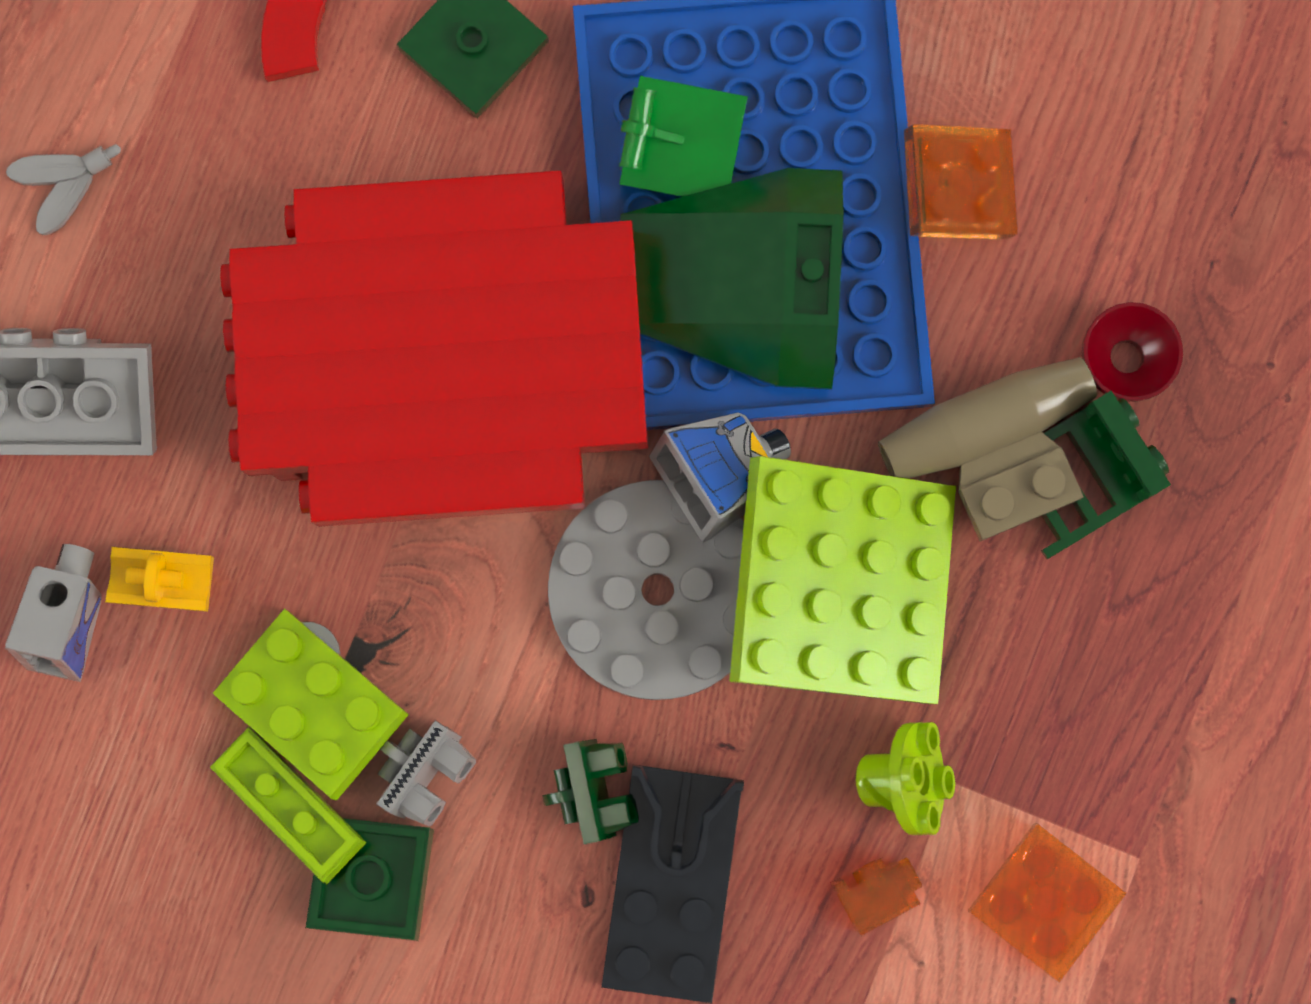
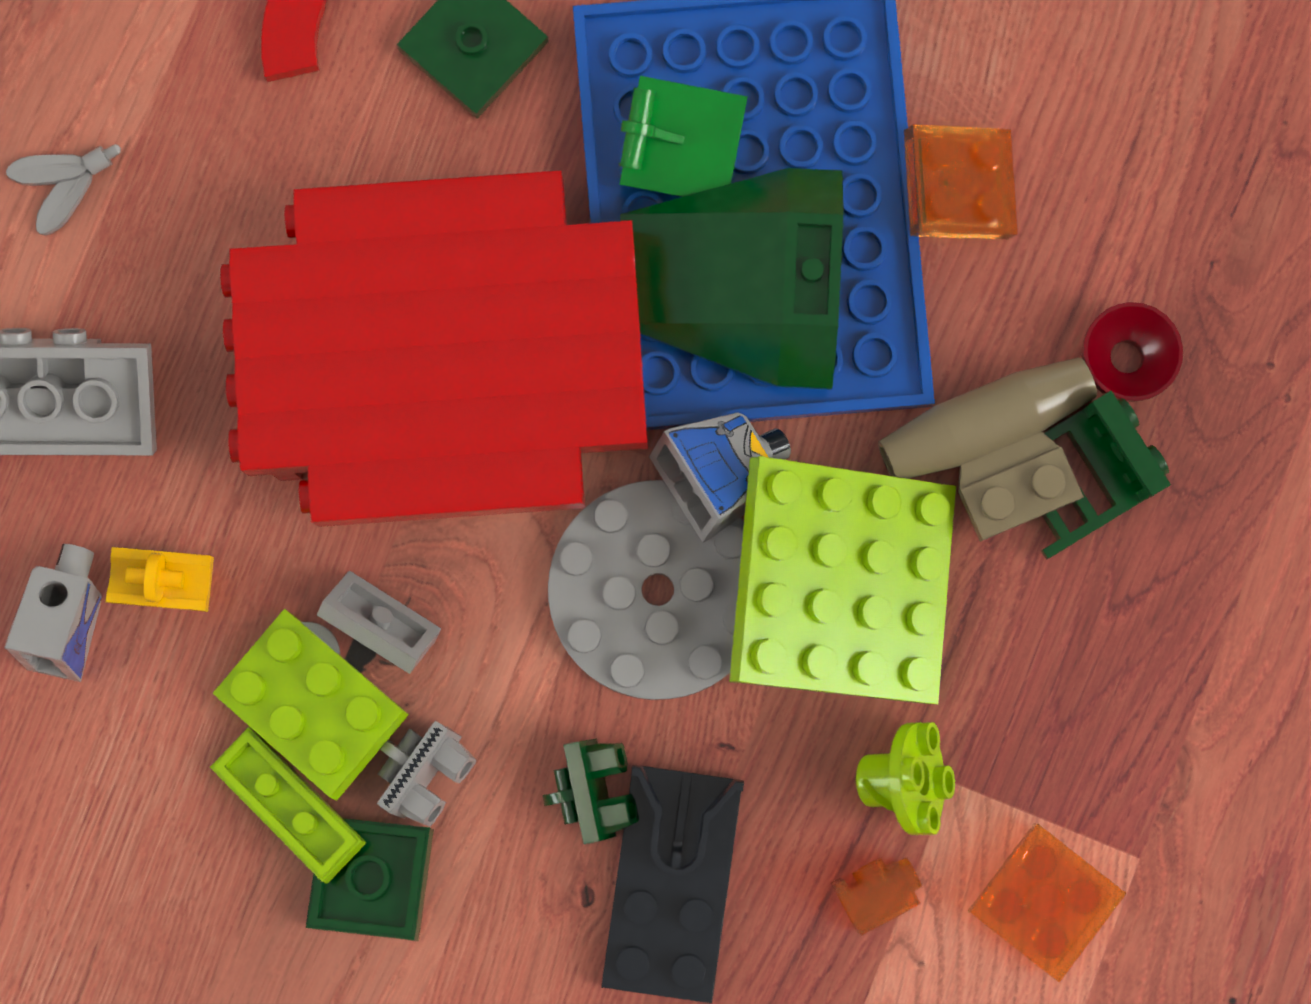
none -> light grey plate [317,570,441,674]

